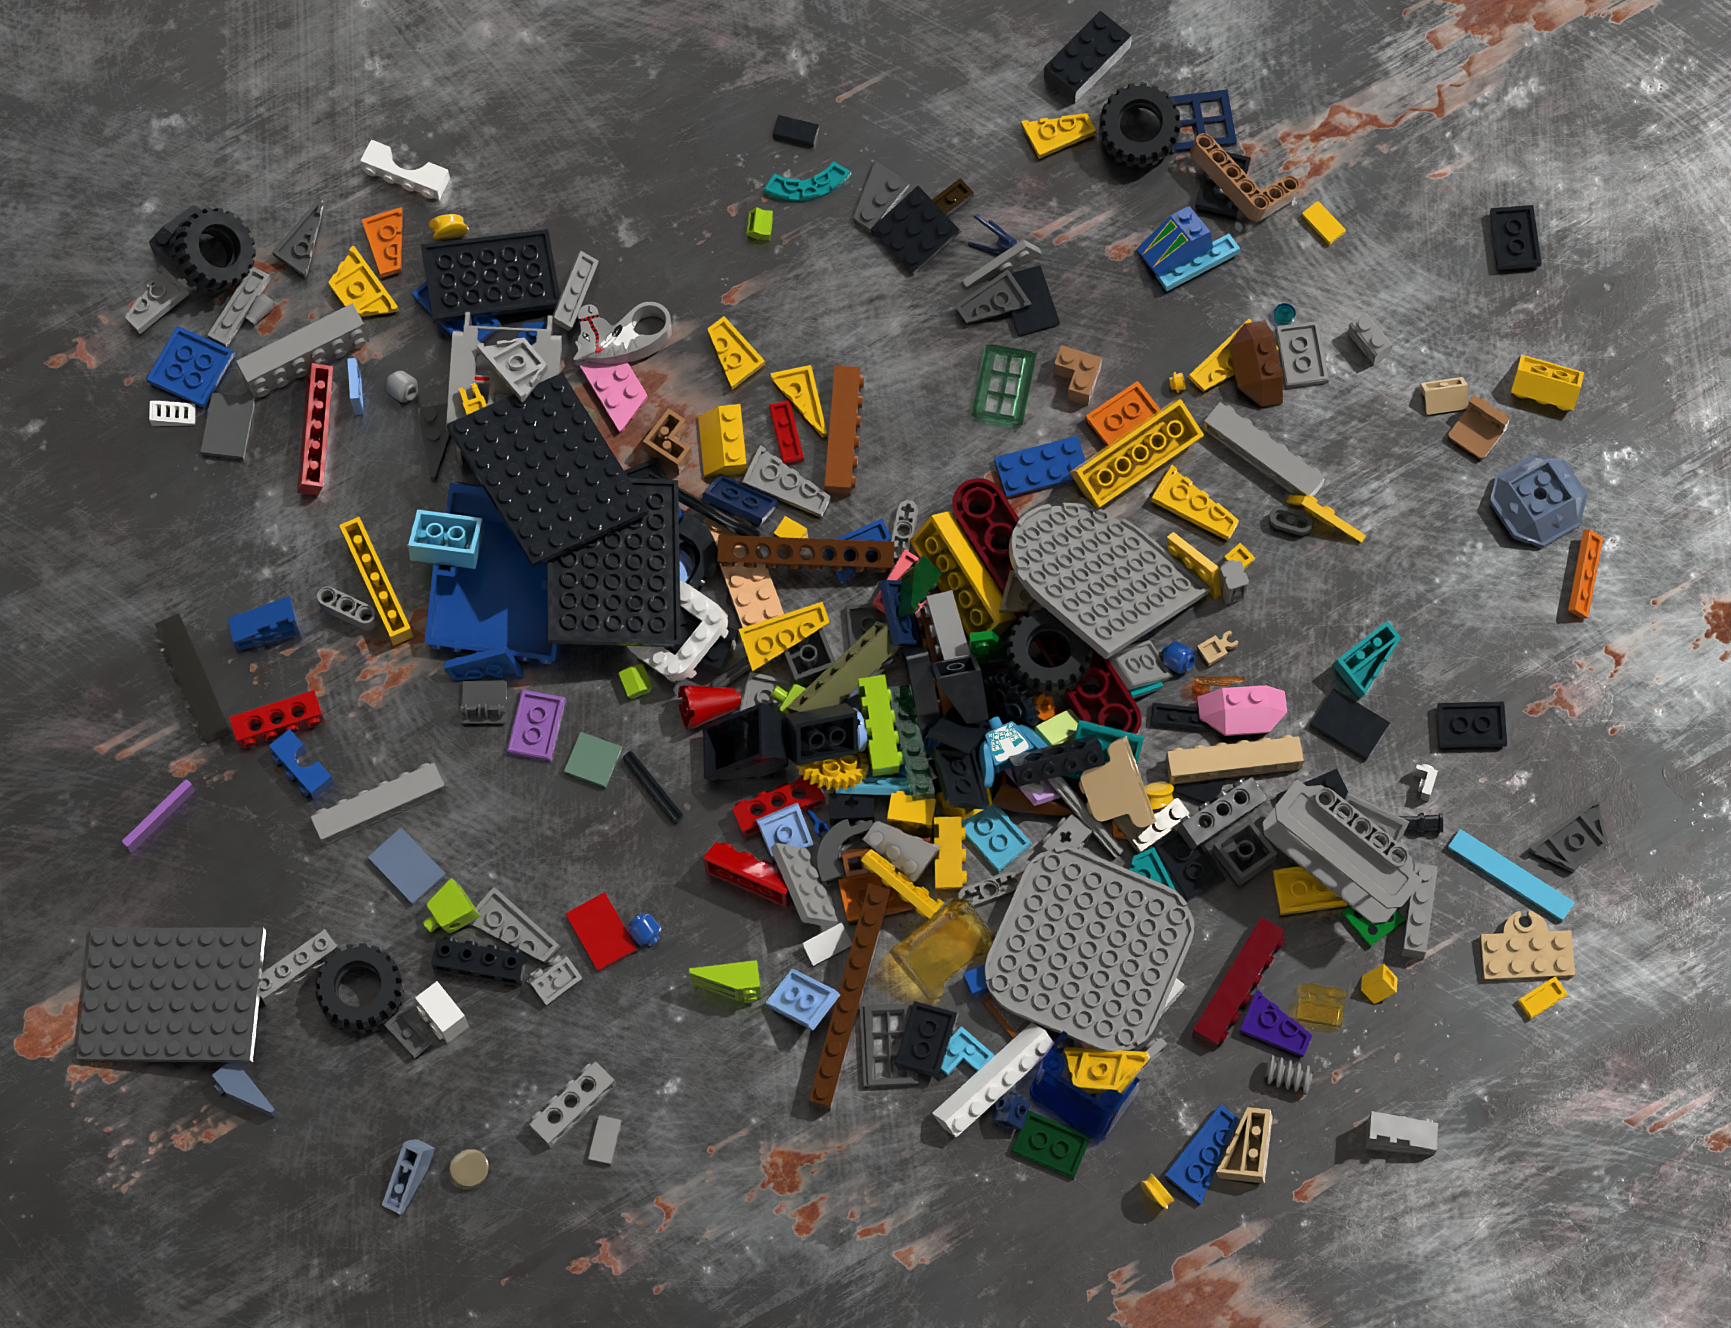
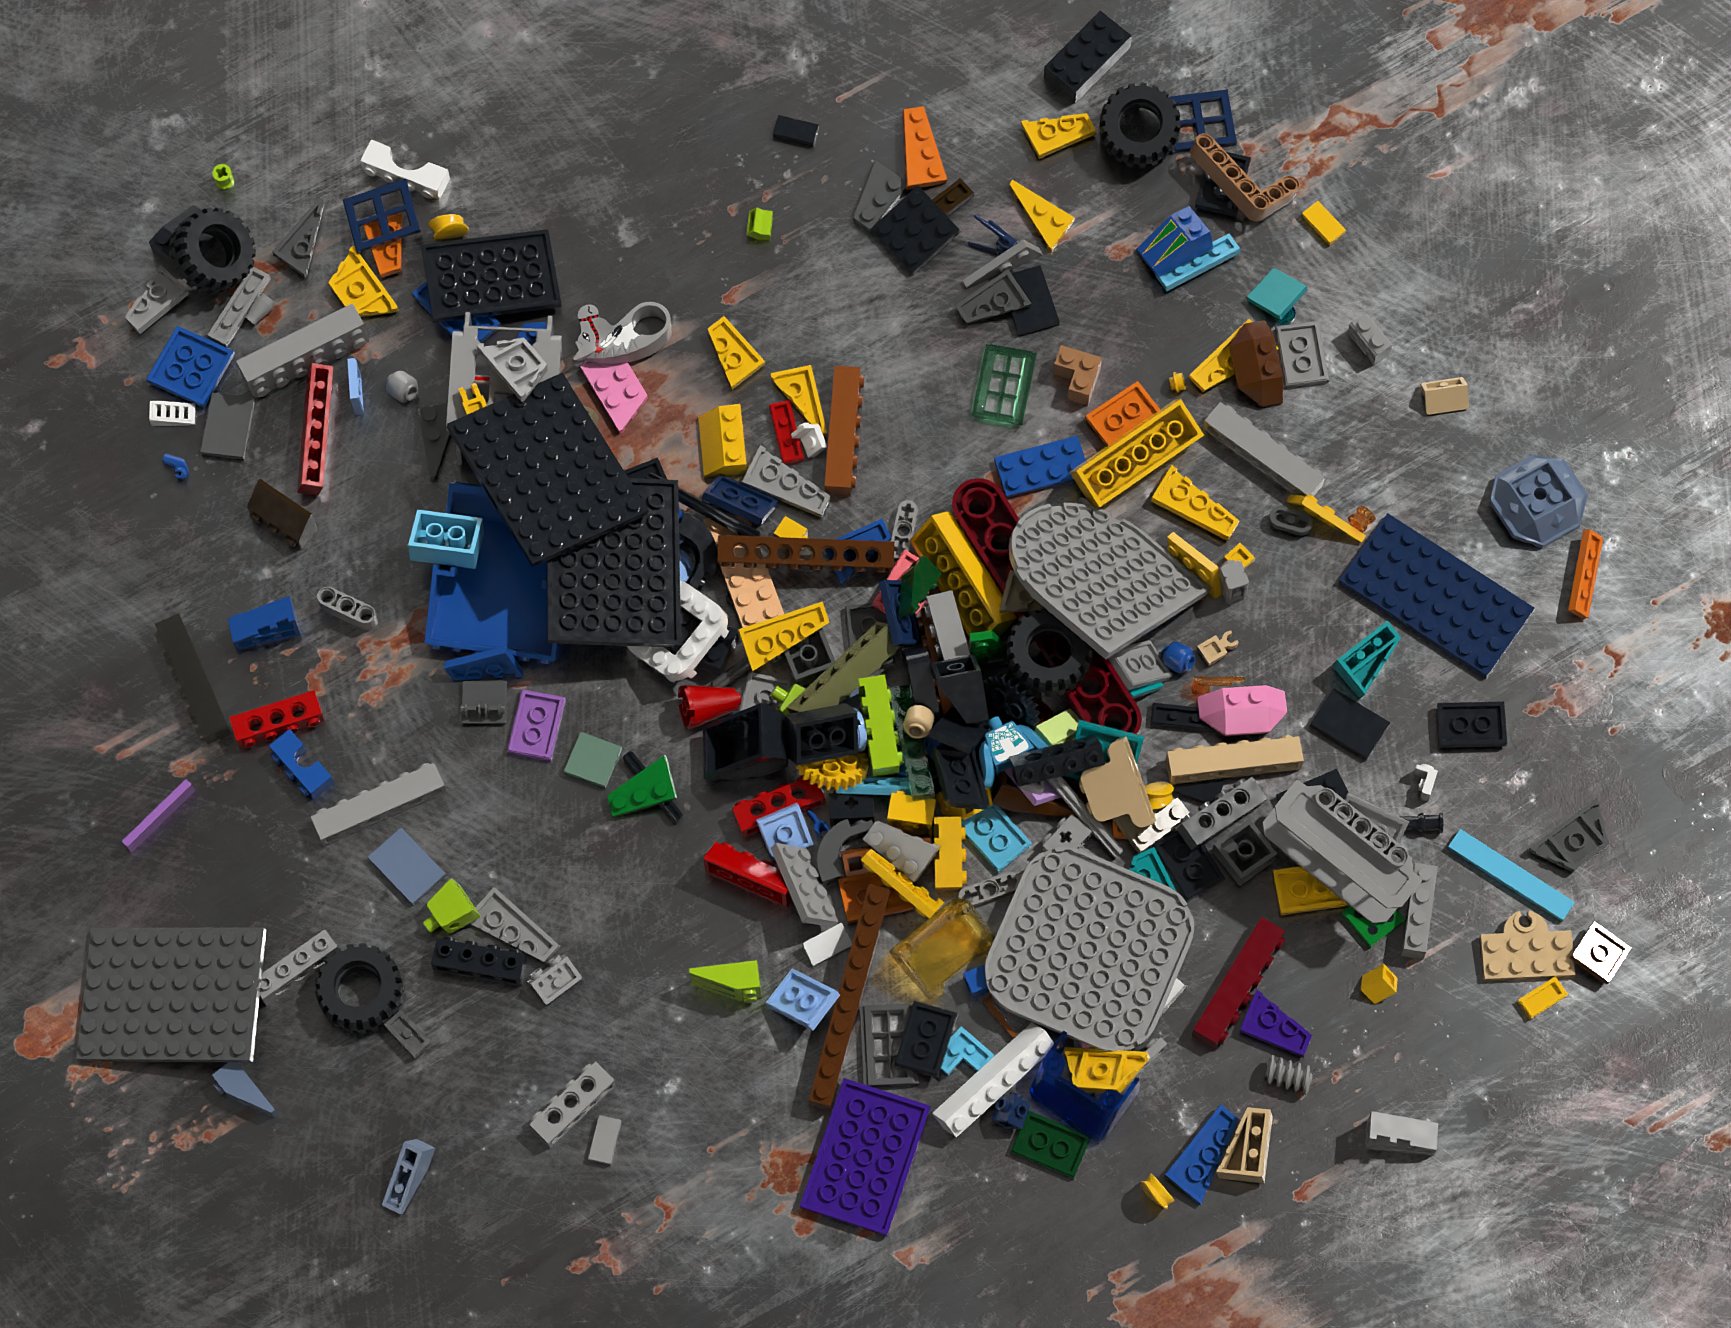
yellow brick [339,517,413,646] -> none
white brick [415,981,469,1043] -> none
dark tan piece [449,1149,489,1190] -> none
light grey plate [552,251,599,331] -> none
red tile [565,892,638,972] -> none
lime piece [618,664,652,699] -> none
blue head [628,912,661,946] -> none
medium nougat brick [643,408,692,474] -> none
teal tile [763,161,851,201] -> none
orange piece [1033,693,1068,721] -> none
clear yellow plate [1296,982,1347,1028] -> none
medium nougat bracket [1448,395,1510,459] -> none
black plate [1490,205,1542,270] -> none
yellow slope [1511,354,1584,411] -> none
none -> blue arm [163,454,189,479]
none -> lime bush [212,164,234,190]
none -> dark brown slope [247,479,318,549]
none -> dark blue window [343,178,421,254]
none -> green wing [607,755,677,818]
none -> white bracket [791,423,828,458]
none -> dark purple plate [800,1078,931,1237]
none -> orange wing [902,106,947,190]
none -> tan head [903,705,935,738]
none -> yellow wing [1009,180,1074,252]
none -> teal tile [1247,268,1308,320]
none -> dark blue plate [1338,513,1535,678]
none -> clear orange wheel [1348,505,1376,533]
none -> plate [1569,921,1631,985]

